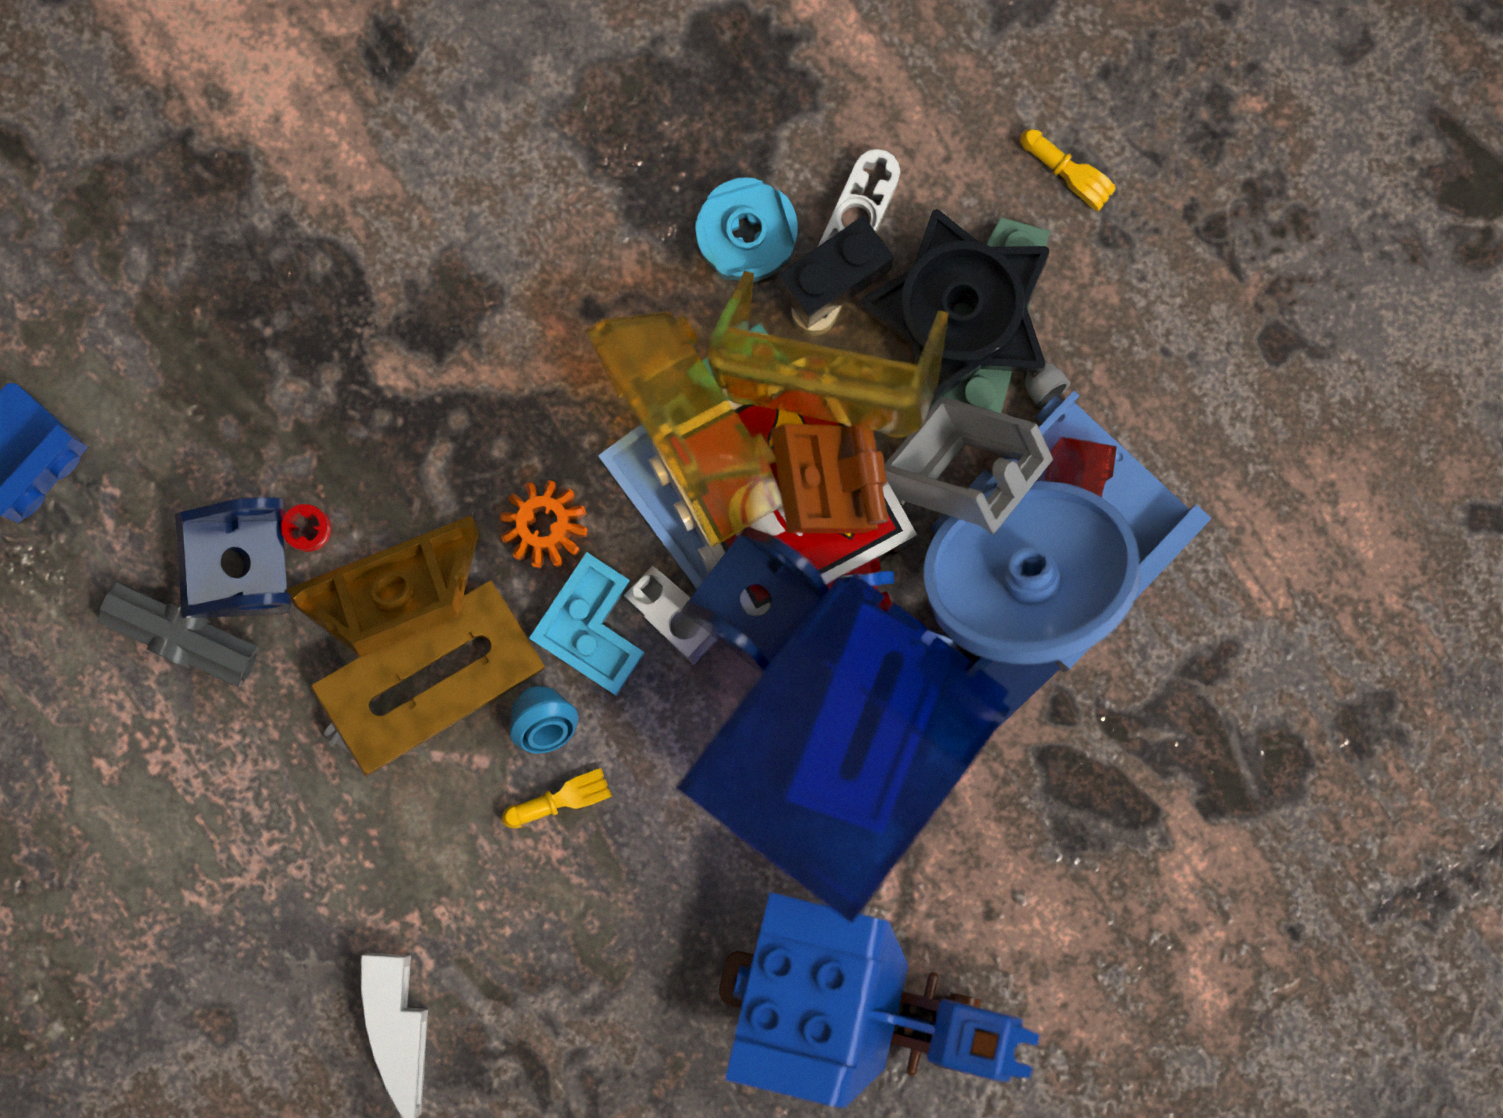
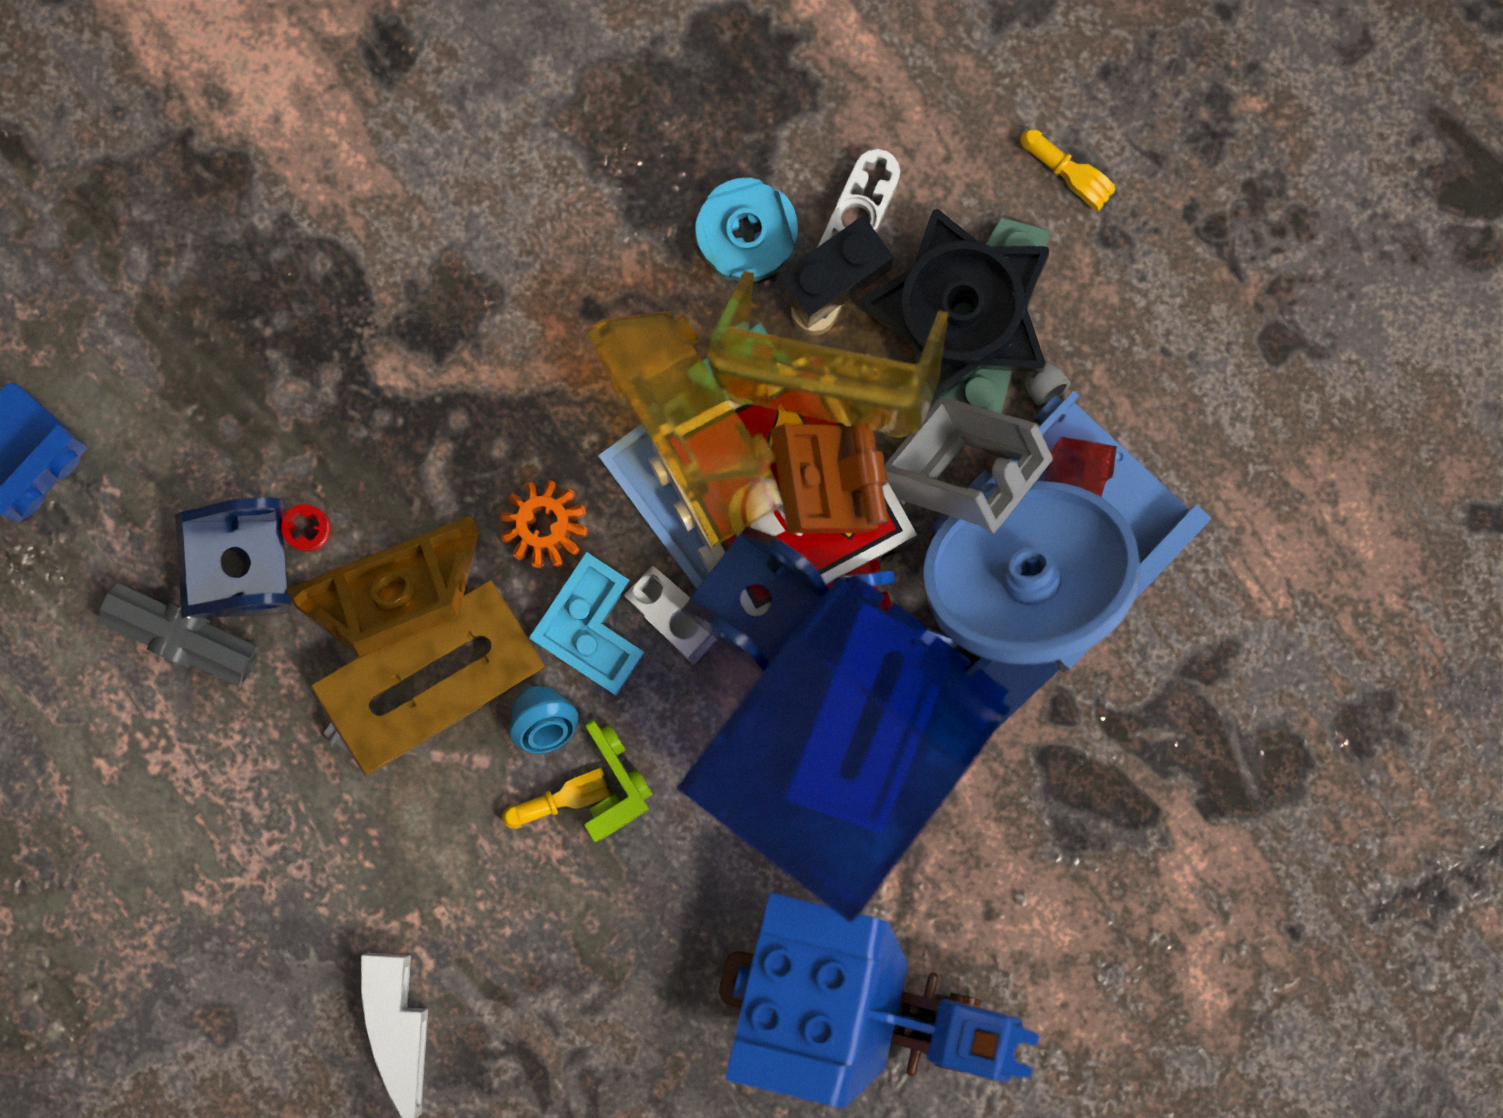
none -> lime bracket [584,720,653,843]

